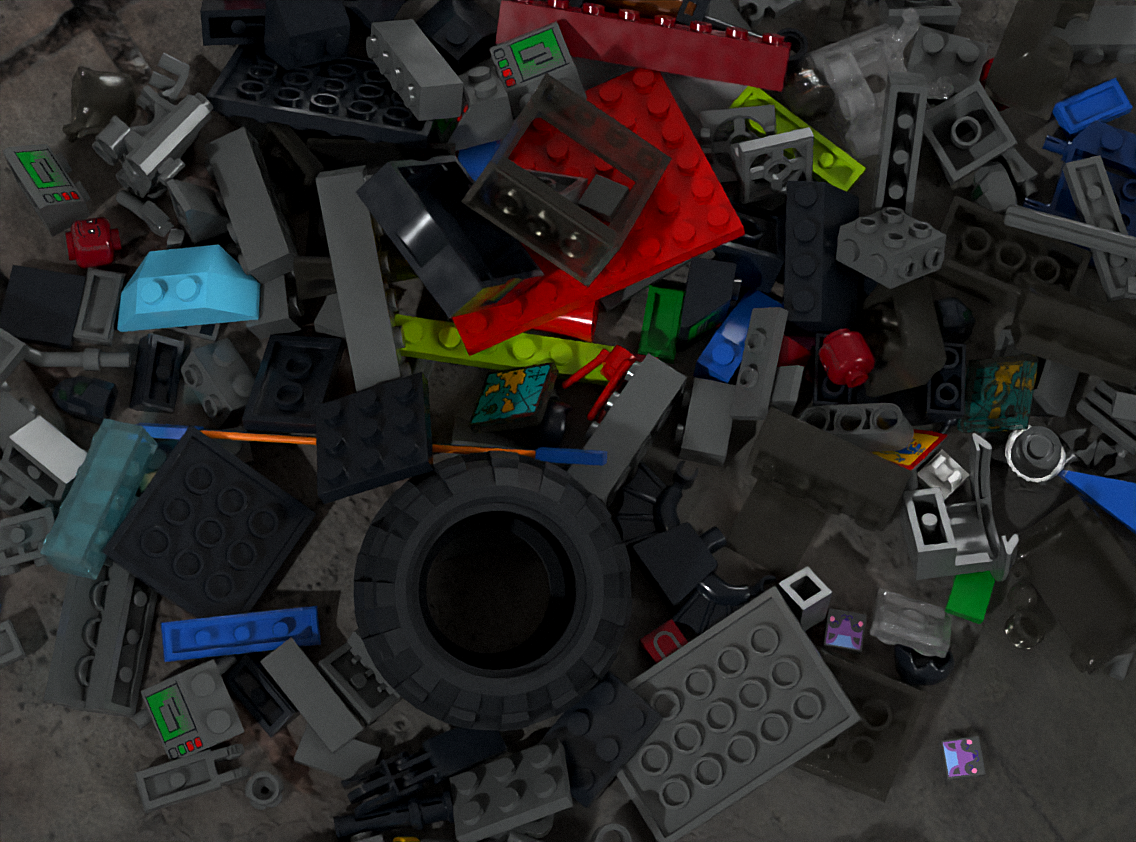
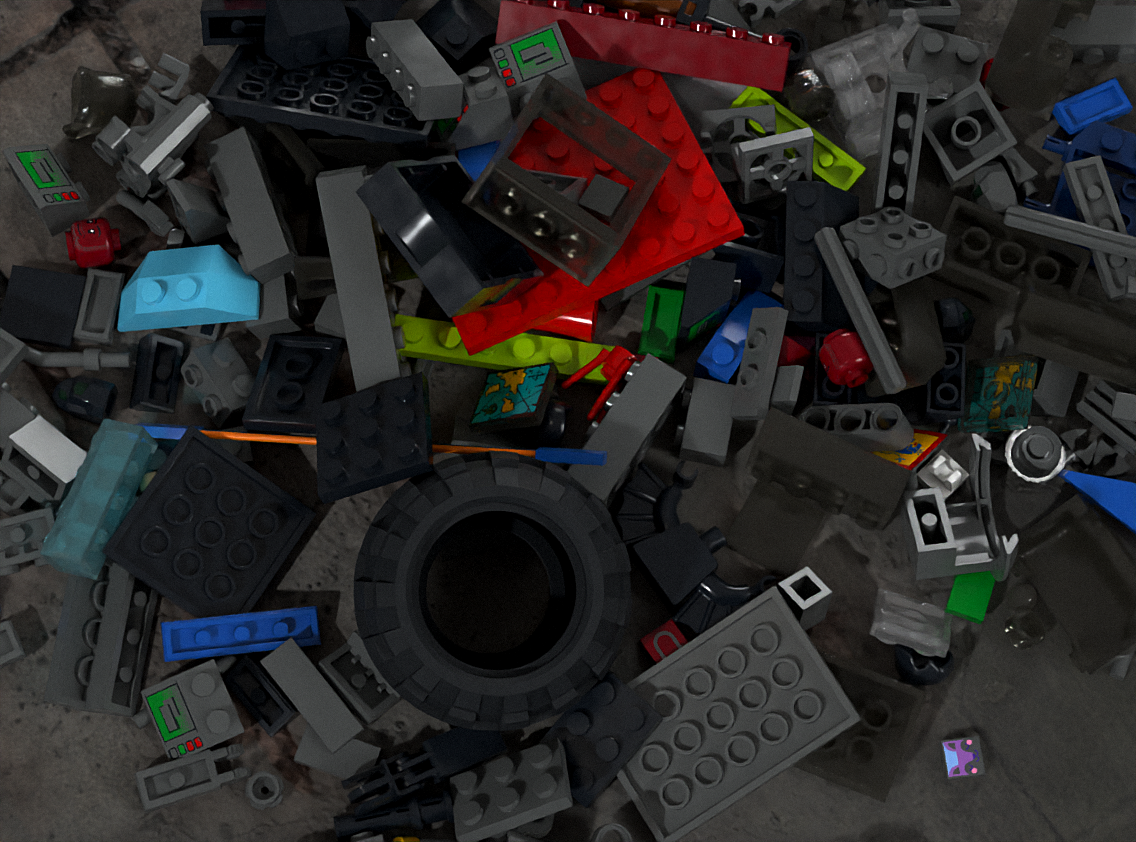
tile [822,608,867,655] -> none
none -> dark grey axle [814,227,907,394]

